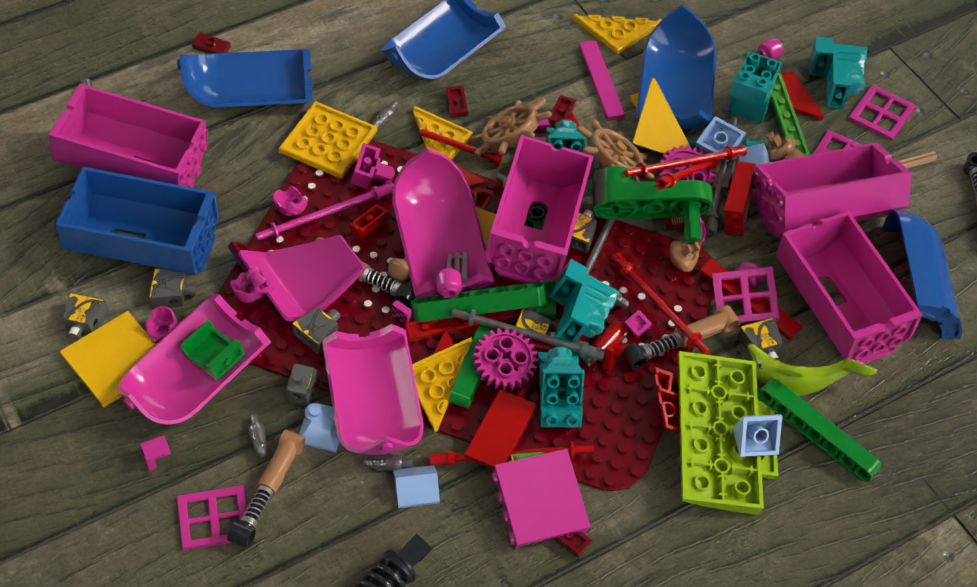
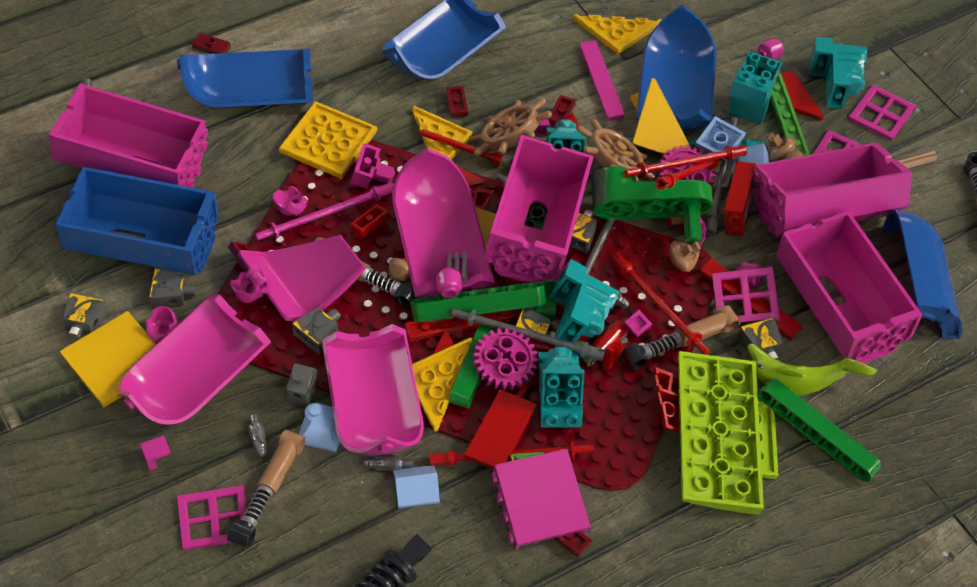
green panel [180,320,245,381] -> none
flat silver piece [372,101,398,130] -> none
dark pink tile [392,300,412,323] -> none
light blue slope [733,414,782,457] -> none

